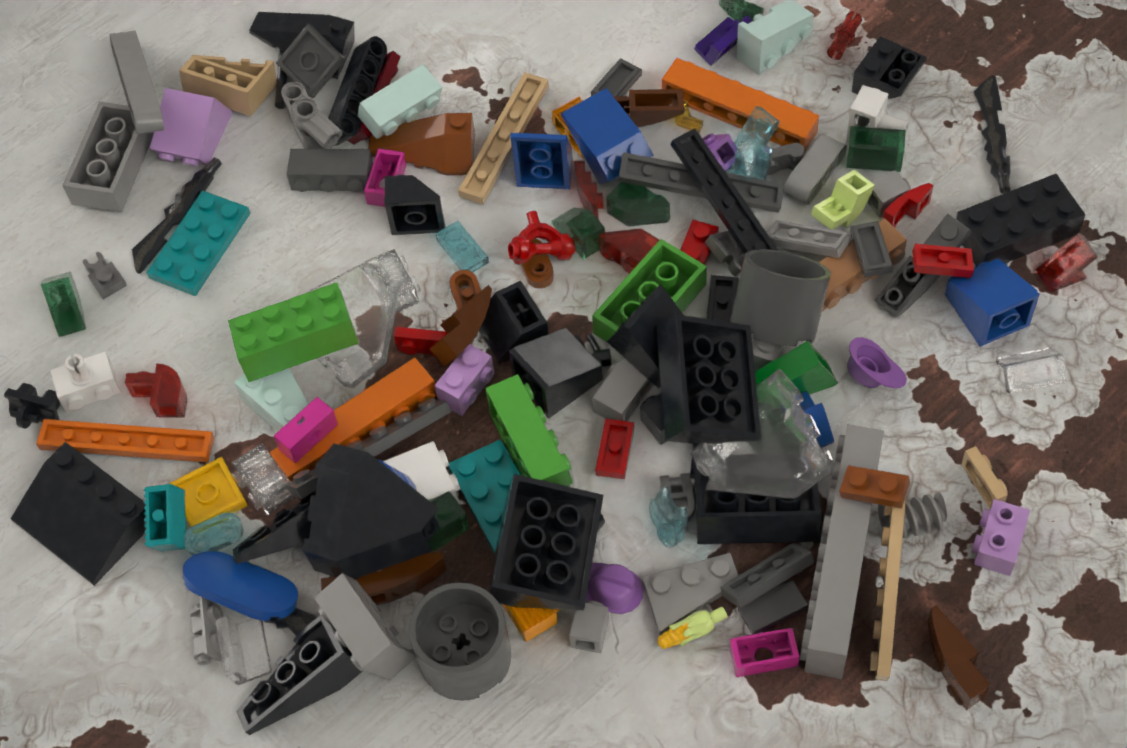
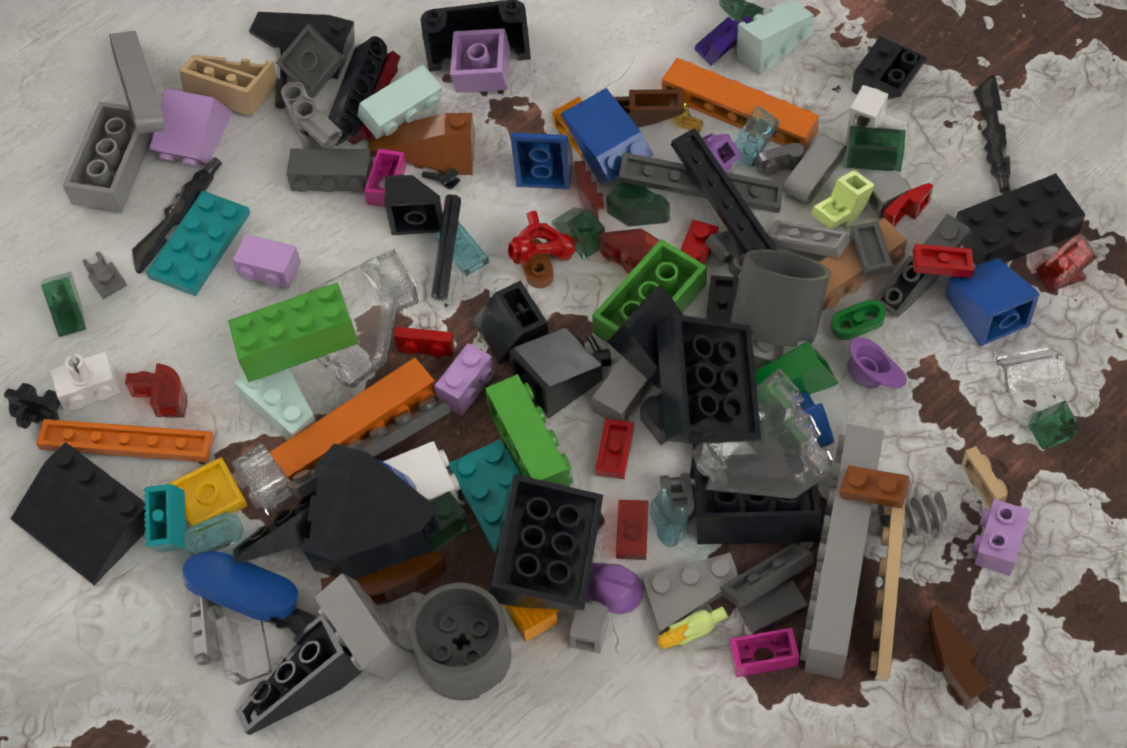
dark pink piece [274,397,338,463] -> none
reddish brown slope [430,285,492,367] -> none
dark orange plate [449,270,481,310] -> none
tan plate [458,72,549,205] -> none
dark grey tile [590,58,642,97] -> none
clear light blue brick [728,137,772,180] -> none
clear red pin [827,11,862,60] -> none
none -> lavender brick [232,234,301,289]
none -> black windscreen [421,0,531,72]
none -> black hand [422,168,461,190]
none -> black axle [431,194,461,301]
none -> lavender brick [450,29,510,93]
none -> clear red plate [616,499,649,560]
none -> green plate [831,300,886,340]
none -> clear green panel [1028,401,1080,449]

